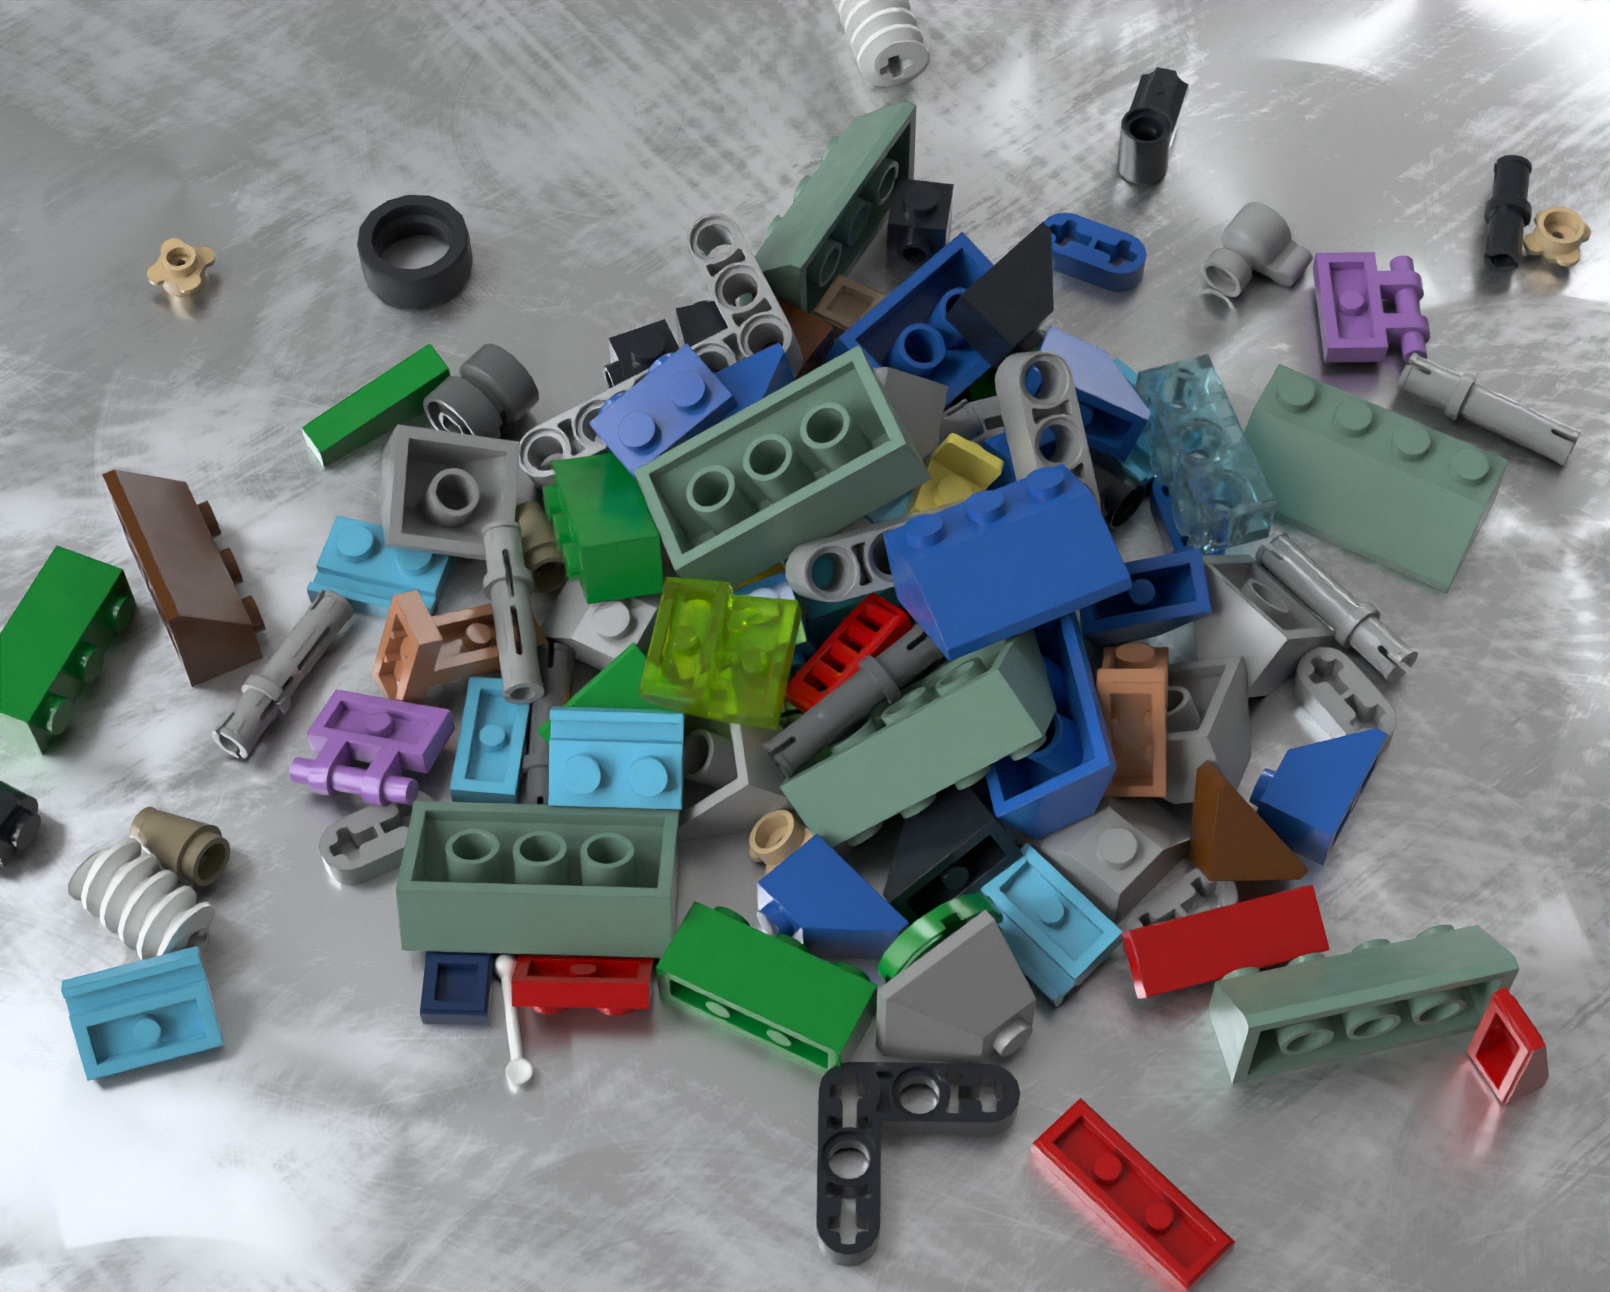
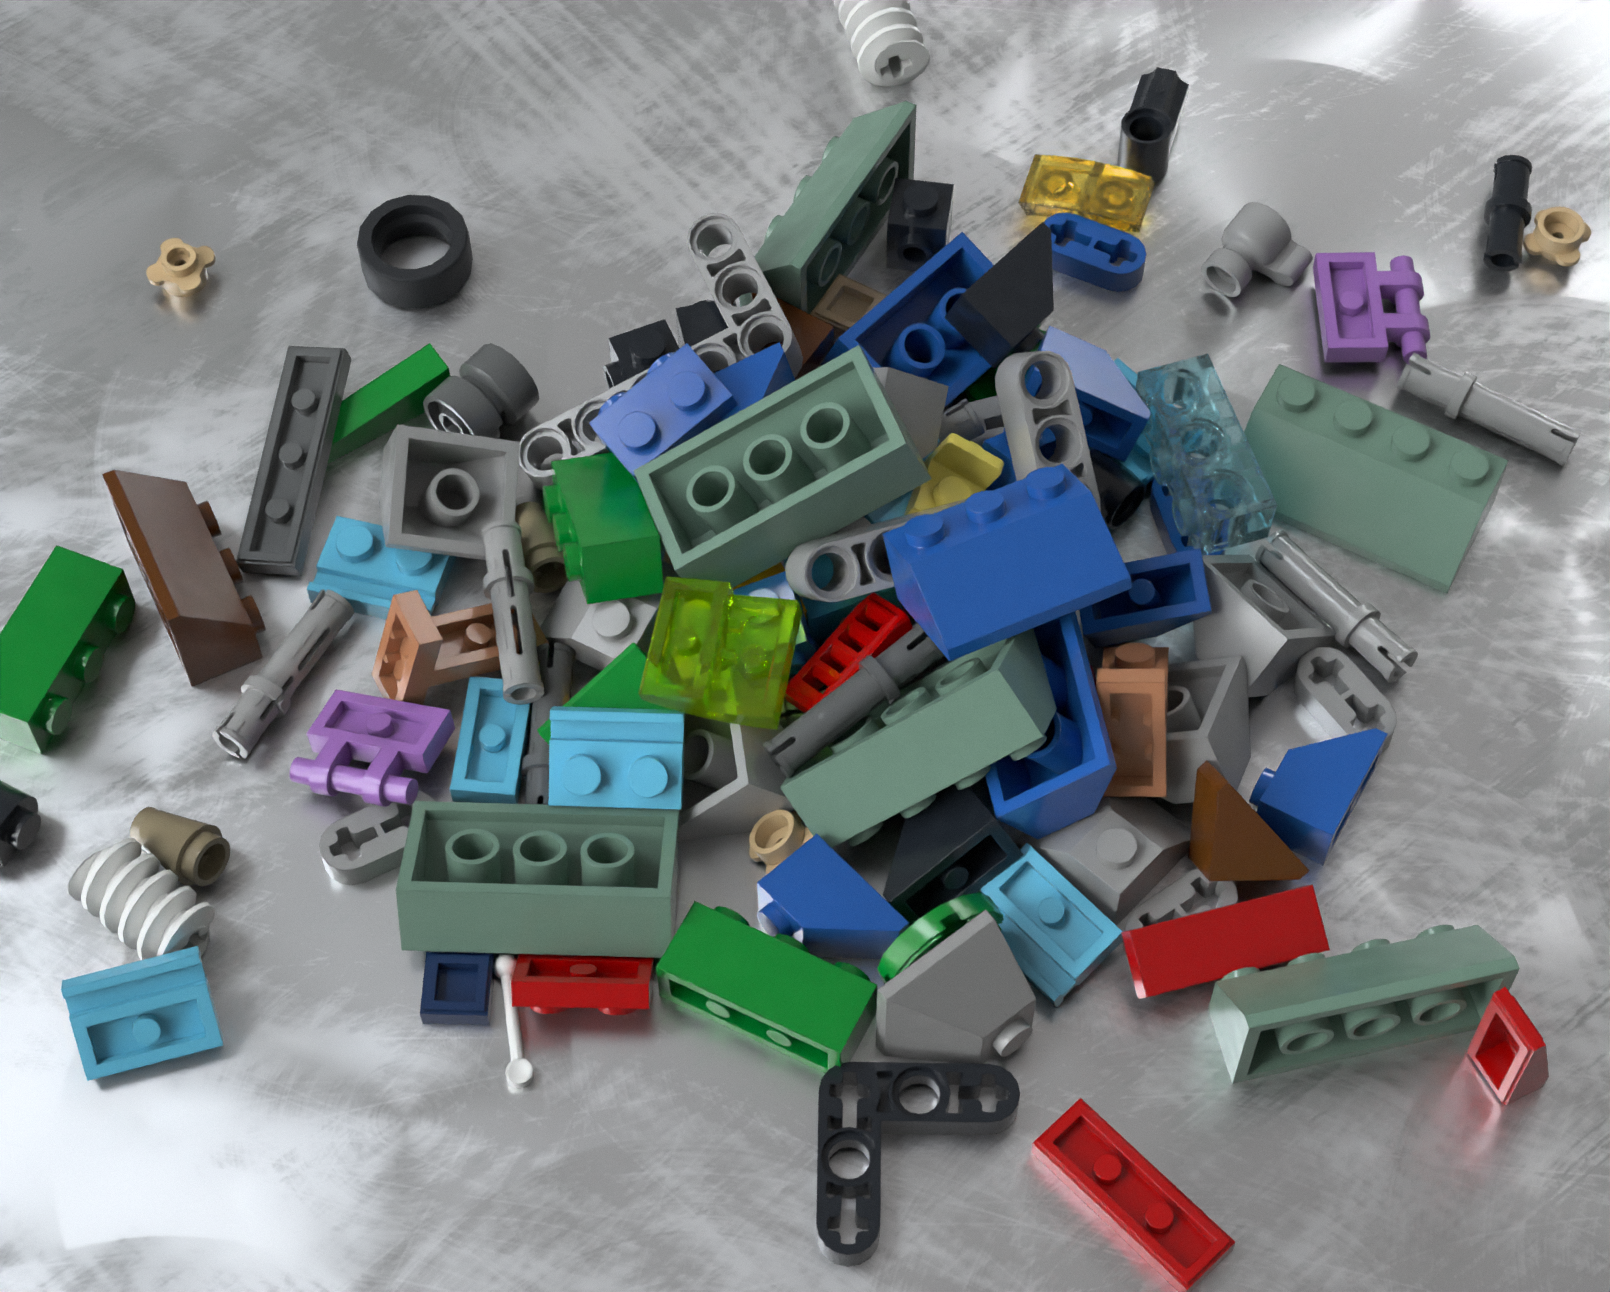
none -> dark grey tile [236,346,352,576]
none -> clear yellow slope [1018,154,1155,232]

